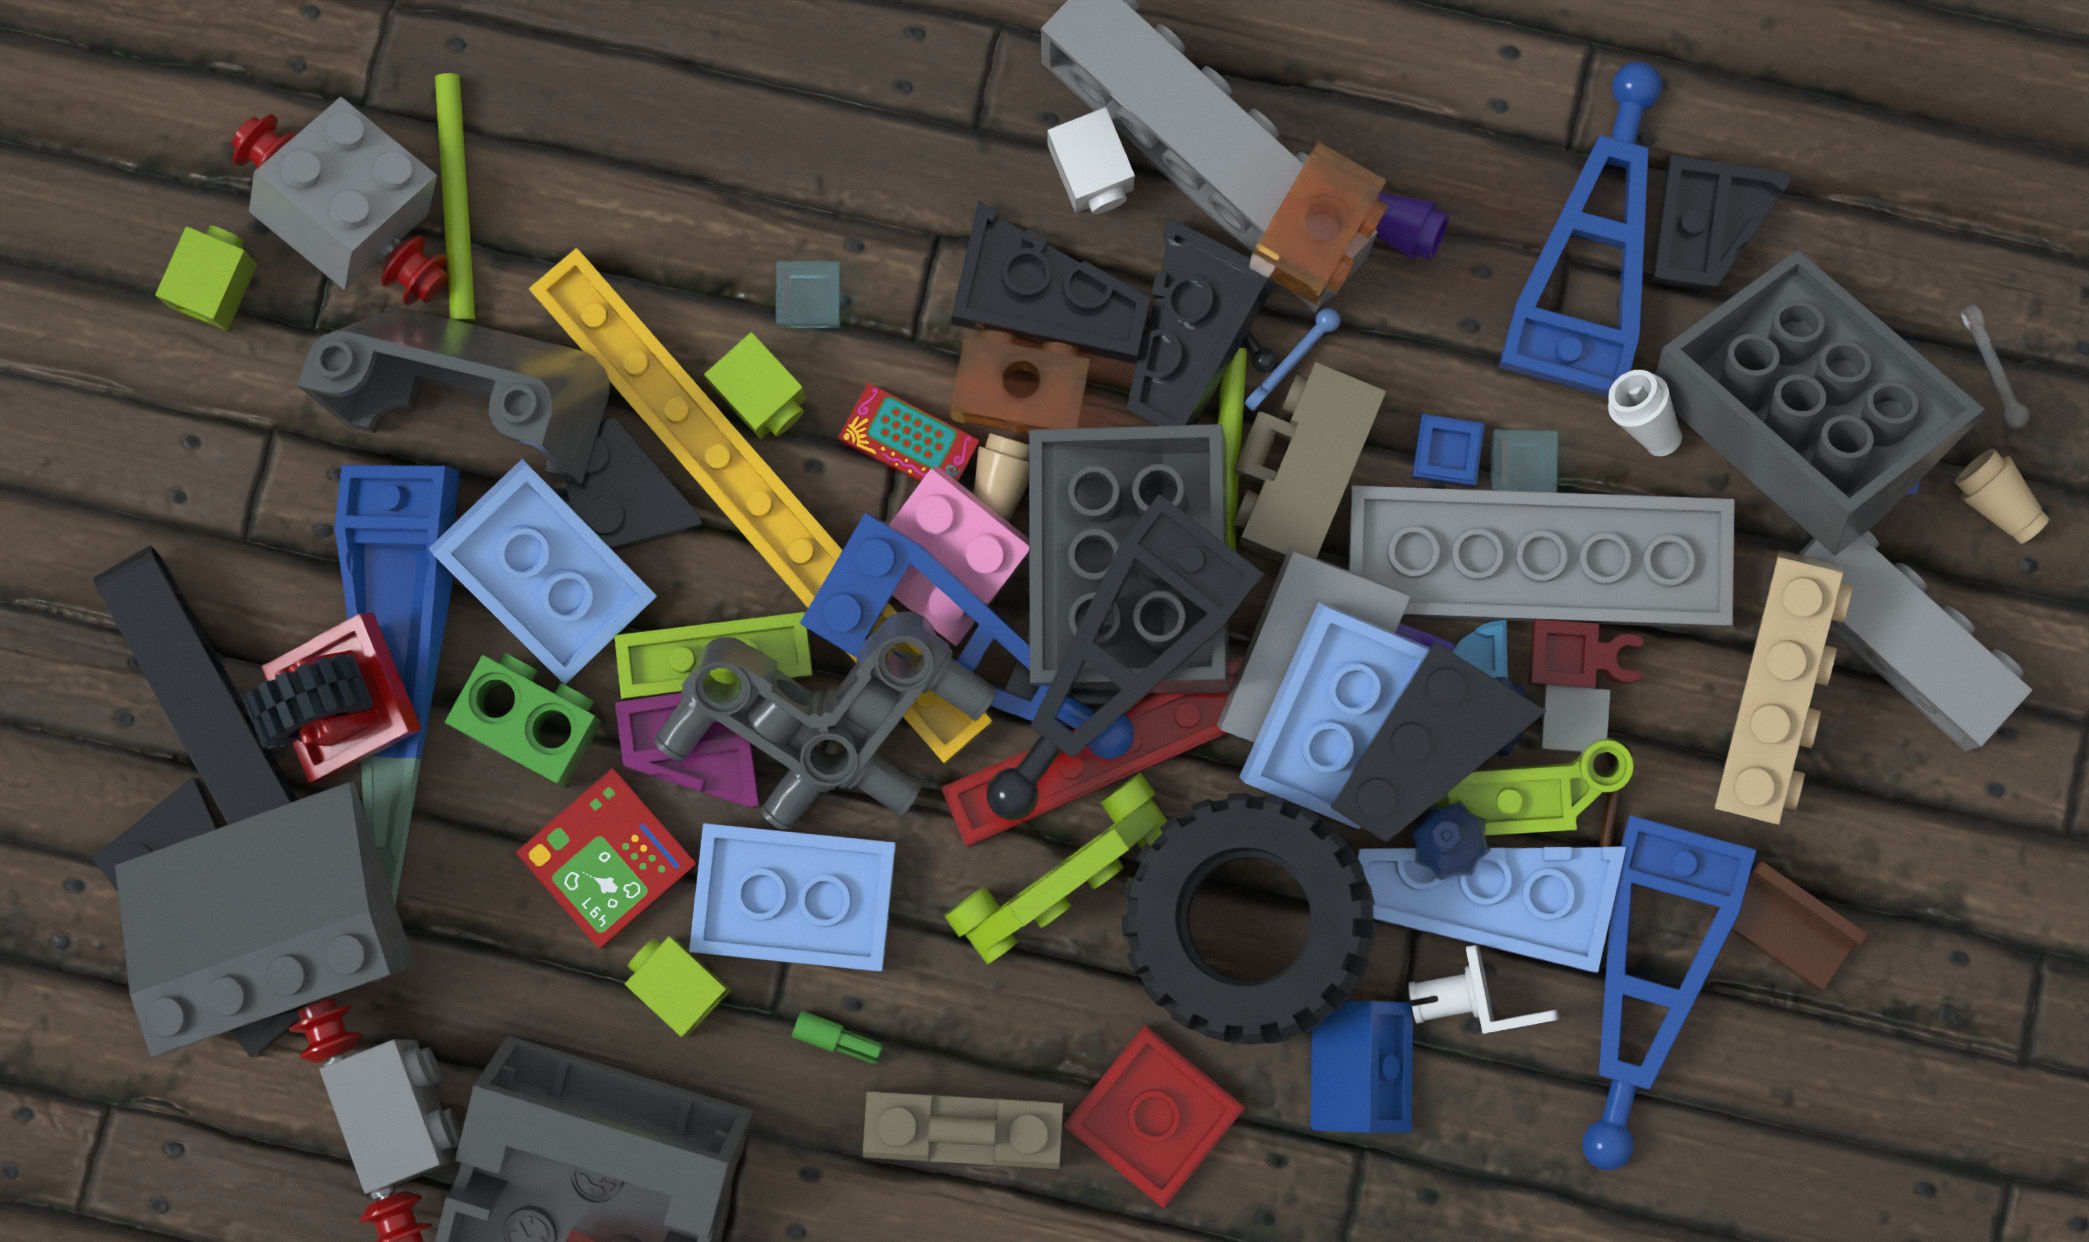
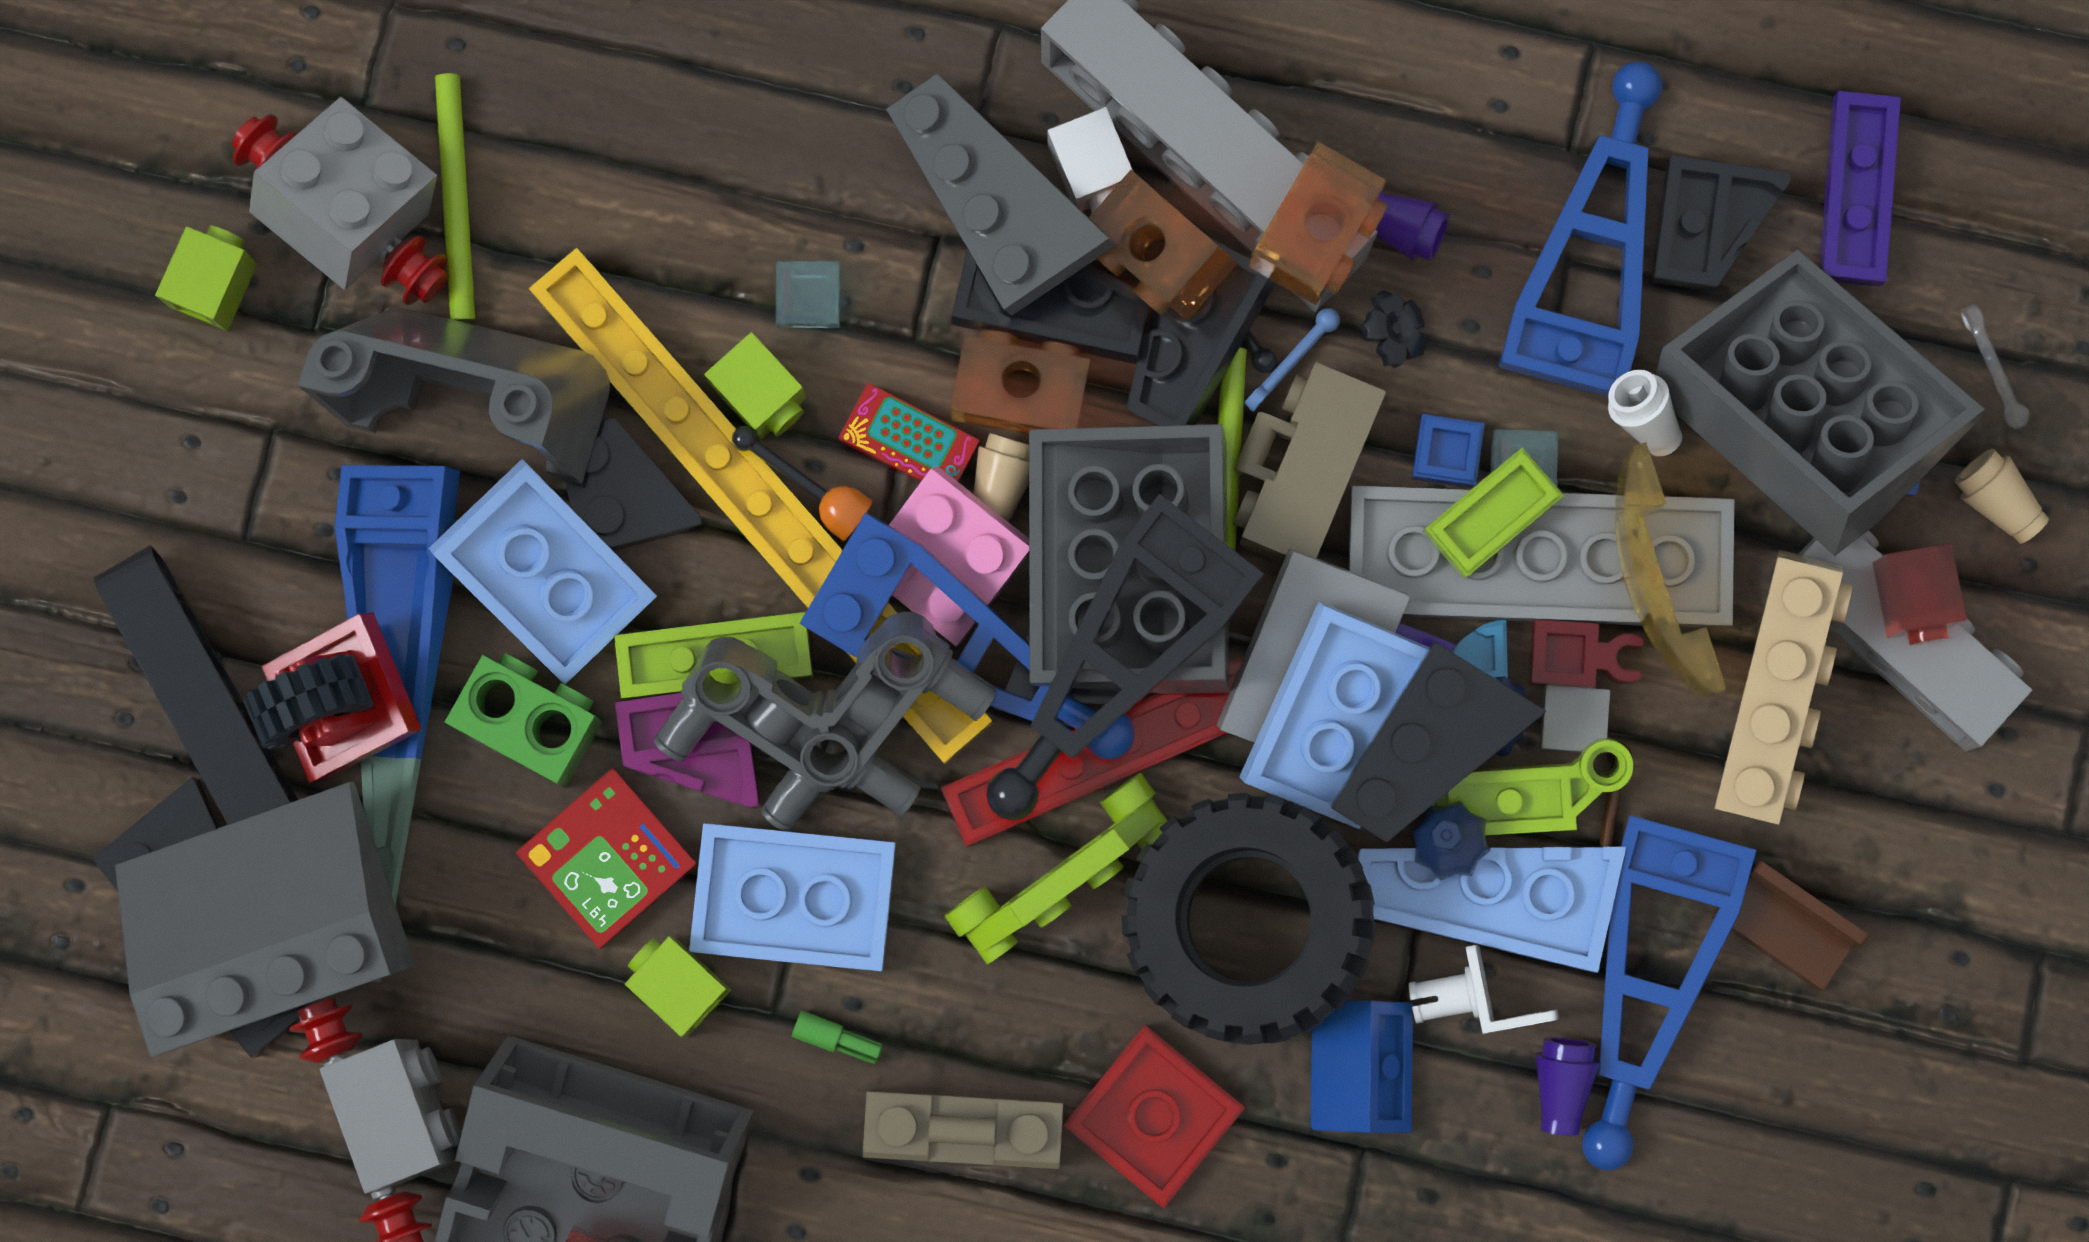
none -> hinge [732,426,873,542]
none -> dark grey wing [886,74,1116,316]
none -> clear orange brick [1089,170,1238,321]
none -> black plant [1360,290,1427,368]
none -> lime tile [1423,447,1564,580]
none -> dark purple cone [1535,1037,1600,1136]
none -> clear yellow slope [1615,442,1726,699]
none -> dark purple plate [1819,91,1901,287]
none -> clear red brick [1873,543,1966,646]

